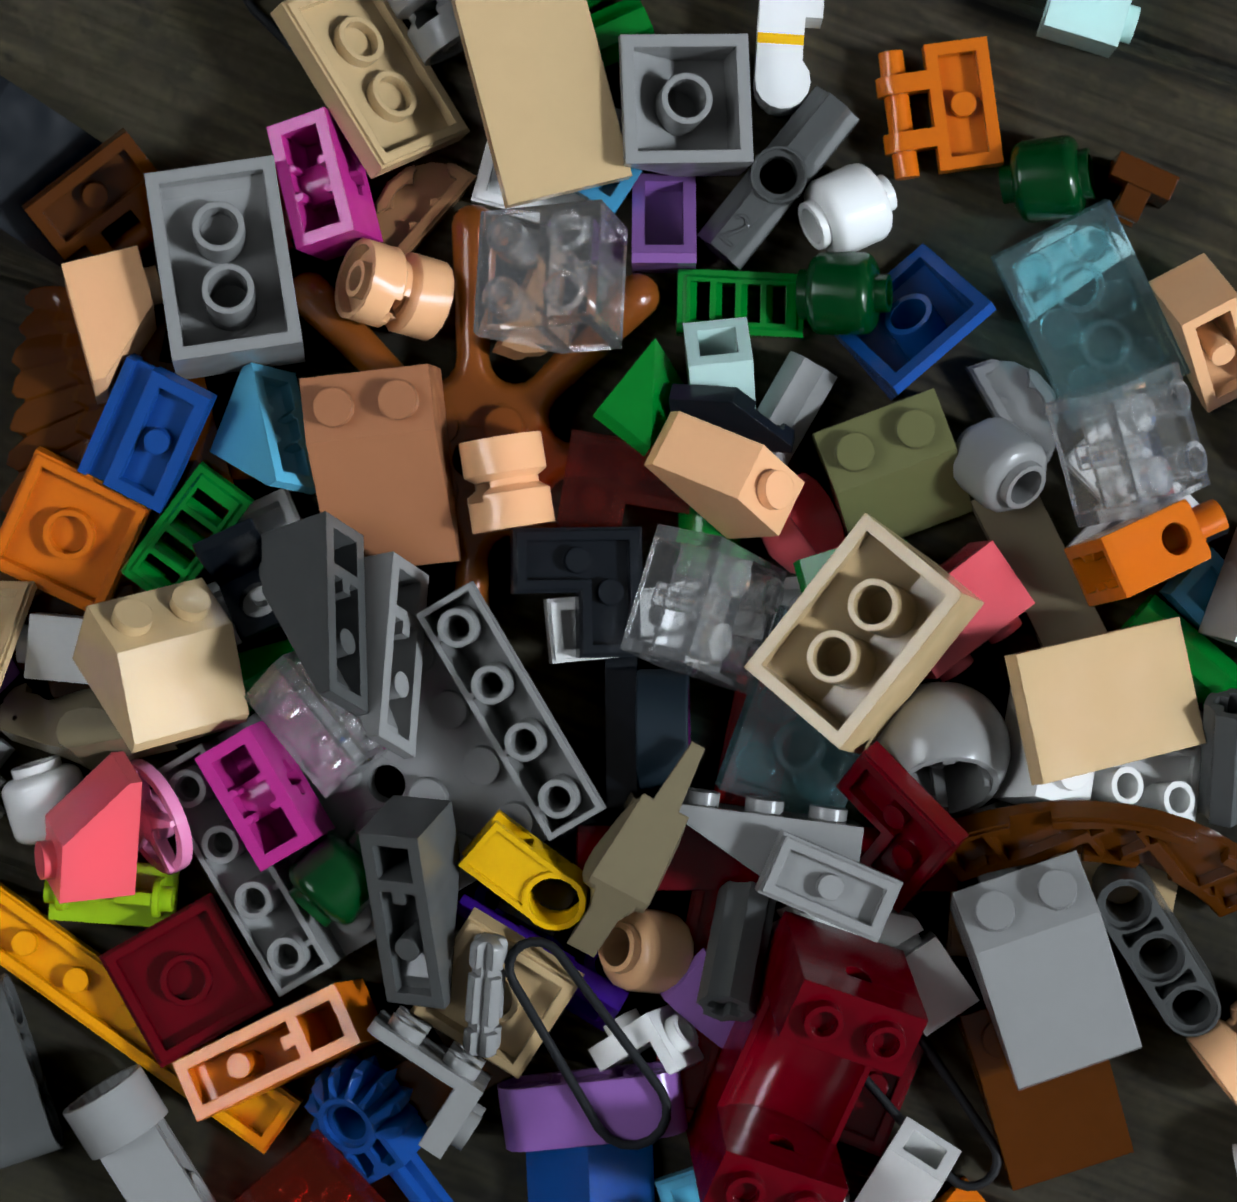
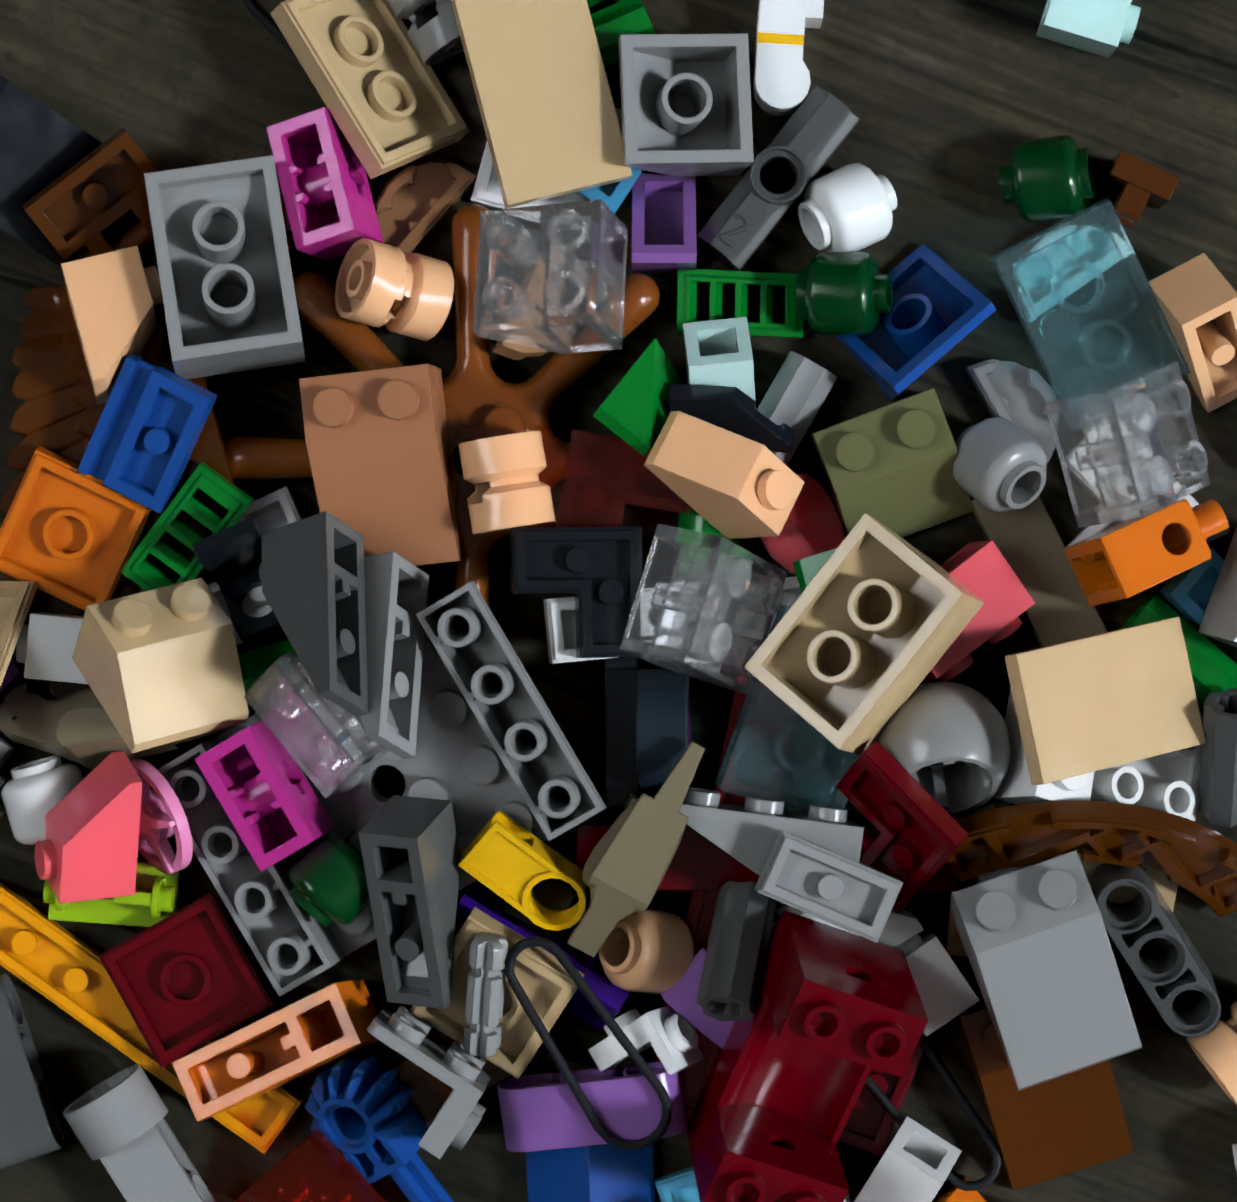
medium azure slope [210,362,316,495] -> none
orange plate [875,36,1004,181] -> none

